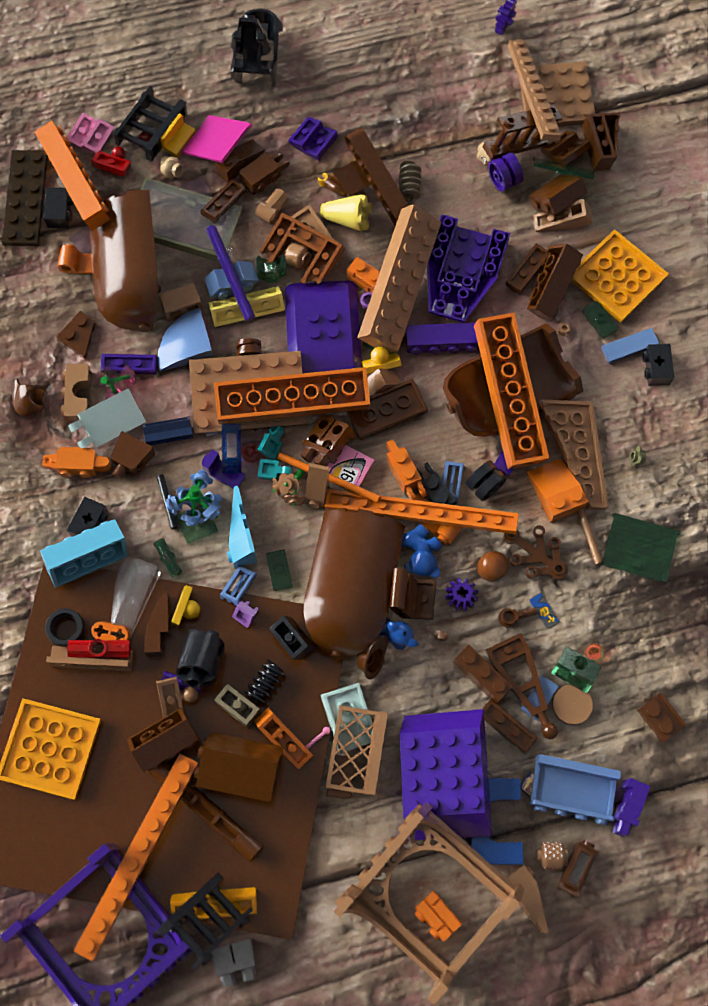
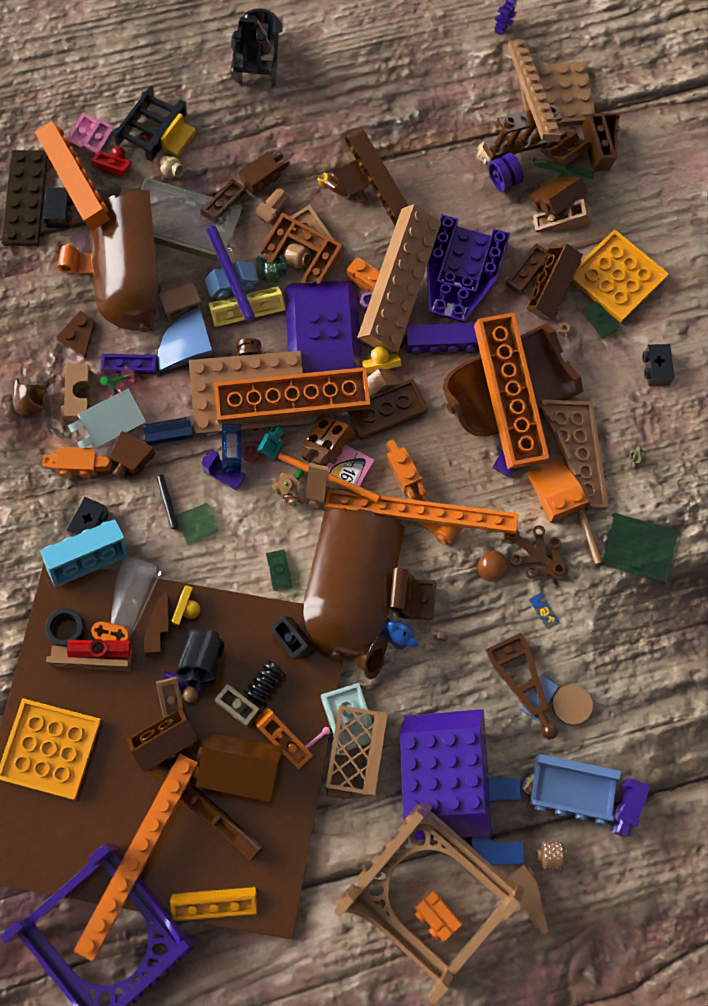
clear green pin [153,538,182,578] -> none
black fence [158,873,253,970] -> none
medium blue plant [165,470,221,526] -> none
dark pink piece [181,115,252,163] -> none
flat silver hips [211,939,257,988] -> none
reddish brown slope [214,139,265,183] -> none
medium blue tile [220,565,256,606] -> none
medium azure wedge [227,486,257,568] -> none
medium lavender tile [232,601,258,628] -> none
teal plate [257,459,292,481] -> none
dark purple slope [288,116,338,160] -> none
light yellow cone [320,195,372,231] -> none
dark tan piece [399,161,422,201] -> none
blue animal [401,524,443,578] -> none
black hinge [417,462,457,505] -> none
medium blue tile [442,461,464,501] -> none
dark purple gear [445,578,479,611] -> none
reddish brown brick [453,645,513,704] -> none
black wheel [465,460,507,502] -> none
reddish brown tile [483,699,538,754] -> none
reddish brown plate [498,607,537,628] -> none
clear green brick [551,646,602,693] -> none
reddish brown window [556,840,599,899] -> none
clear orange tile [584,644,605,664] -> none
medium blue tile [601,328,659,364] -> none
reddish brown plate [637,693,686,743] -> none

